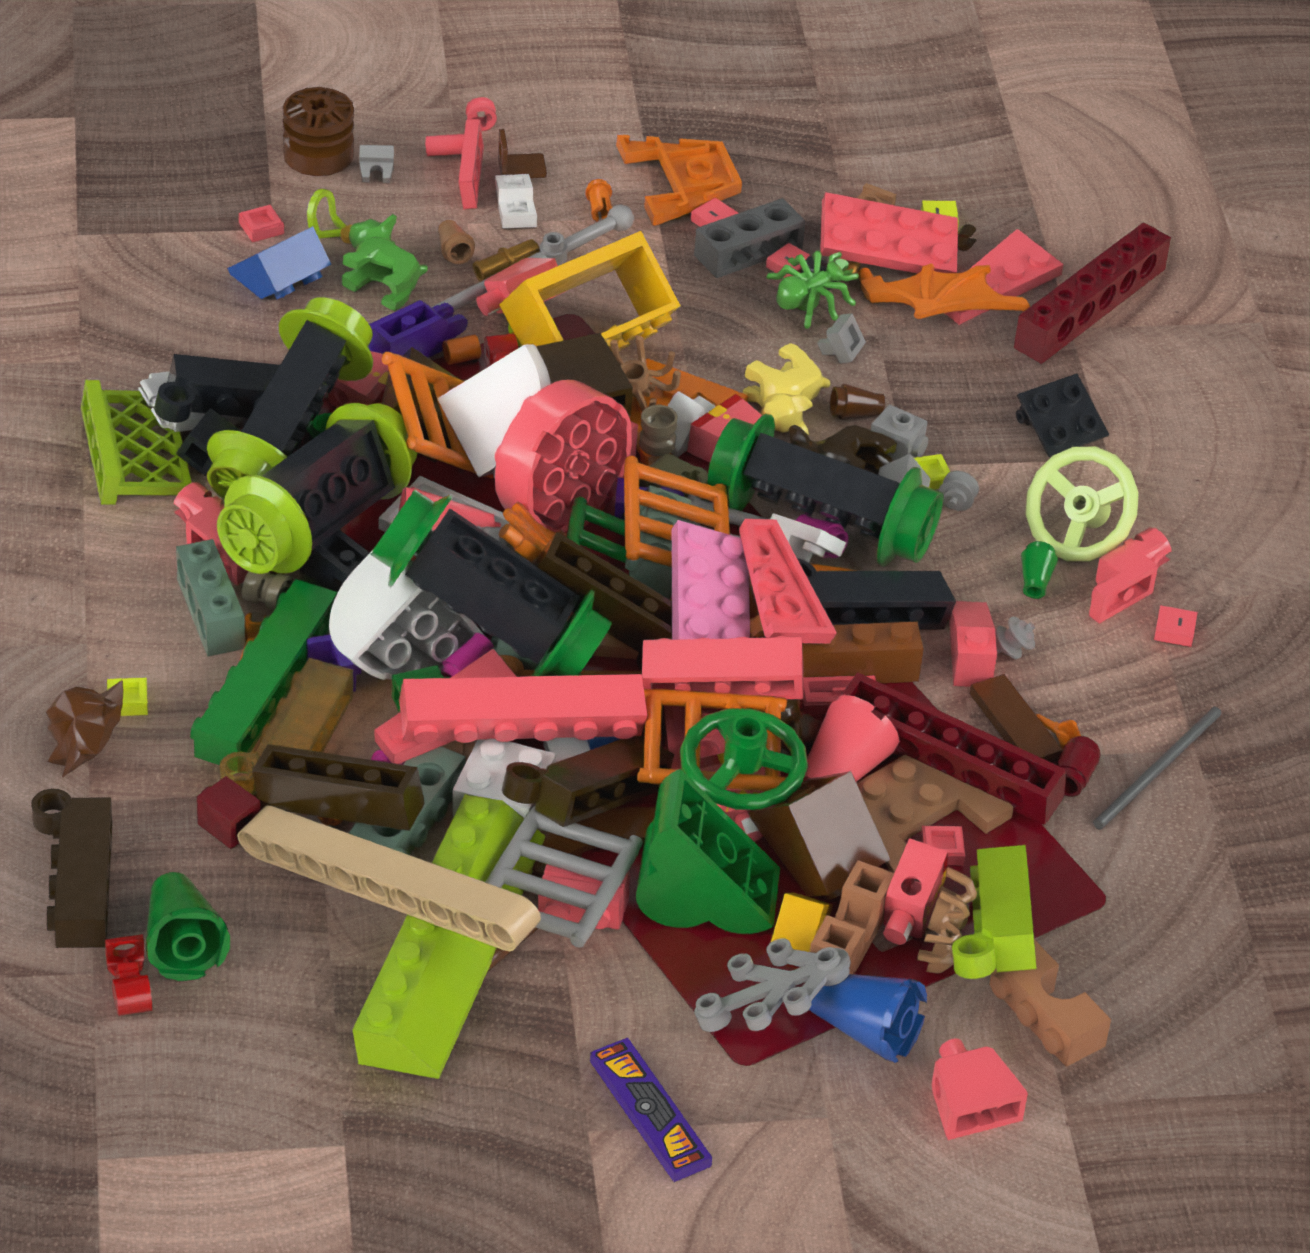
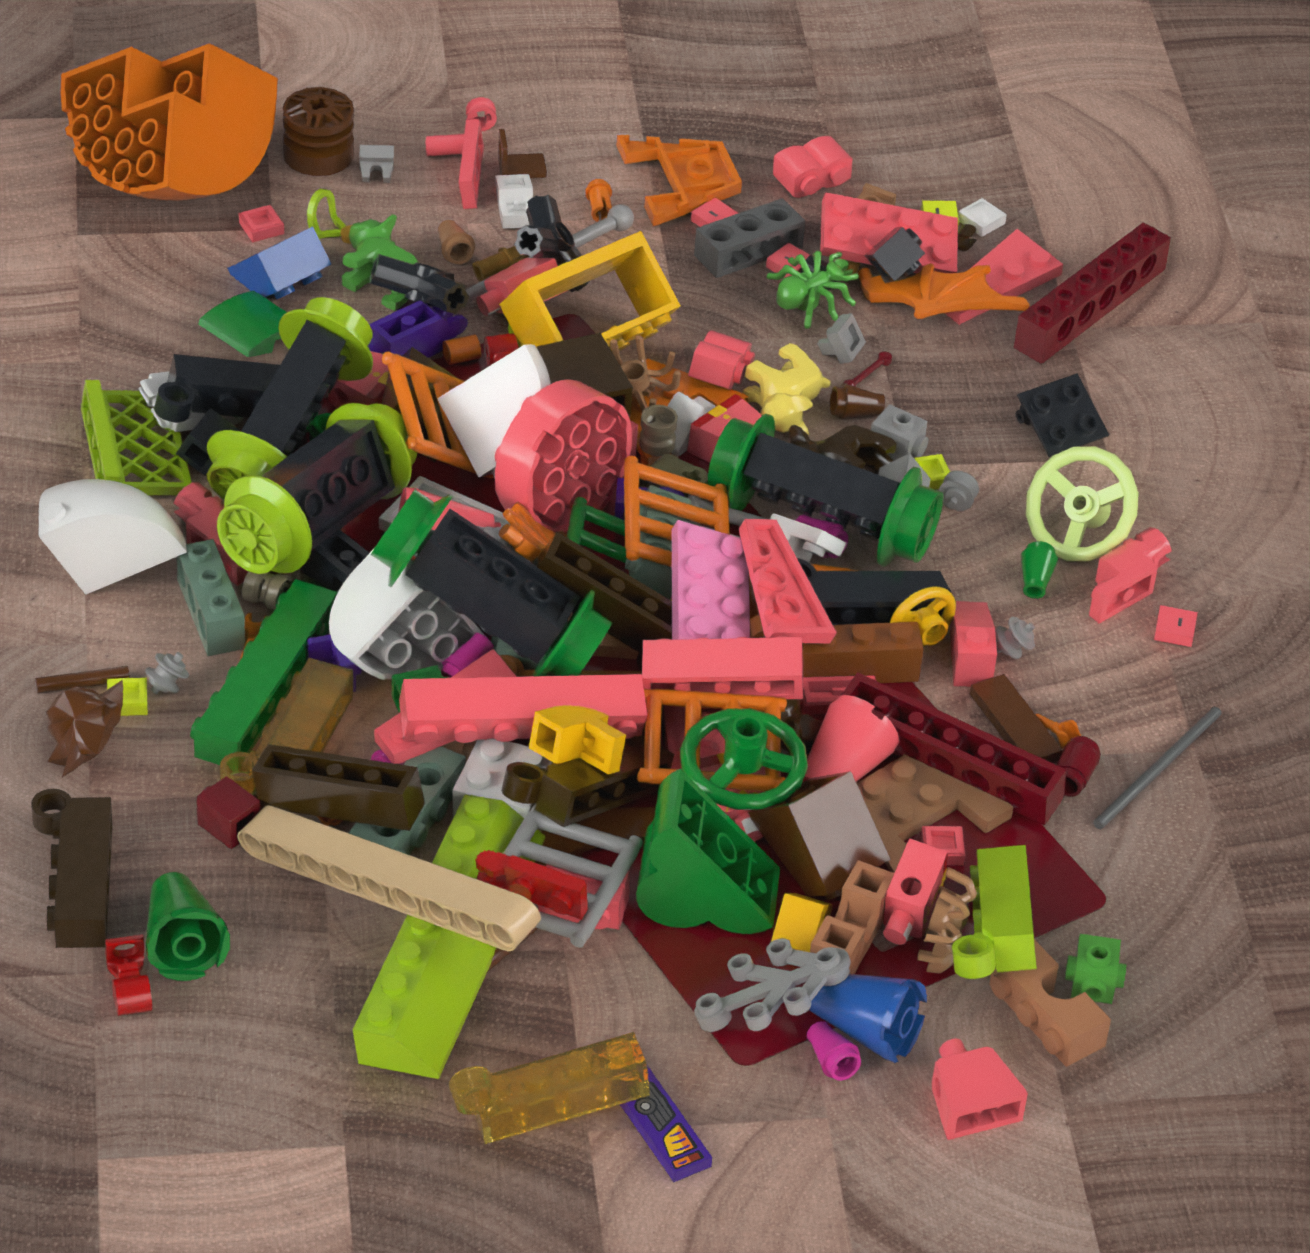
none -> reddish brown piece [35,666,130,693]
none -> white brick [39,479,187,594]
none -> orange brick [61,43,278,201]
none -> light grey wheel [145,652,189,694]
none -> green slope [198,290,287,357]
none -> black piece [369,253,469,314]
none -> clear yellow hinge [449,1032,650,1144]
none -> red hinge [475,850,588,920]
none -> black piece [514,195,590,292]
none -> yellow brick [529,705,626,775]
none -> coral brick [688,330,755,390]
none -> coral brick [773,136,853,198]
none -> dark pink cone [807,1021,861,1081]
none -> dark red hinge [843,351,892,387]
none -> black brick [864,227,925,282]
none -> yellow piece [890,587,956,646]
none -> white tile [958,198,1007,237]
none -> bright green brick [1065,934,1126,1004]

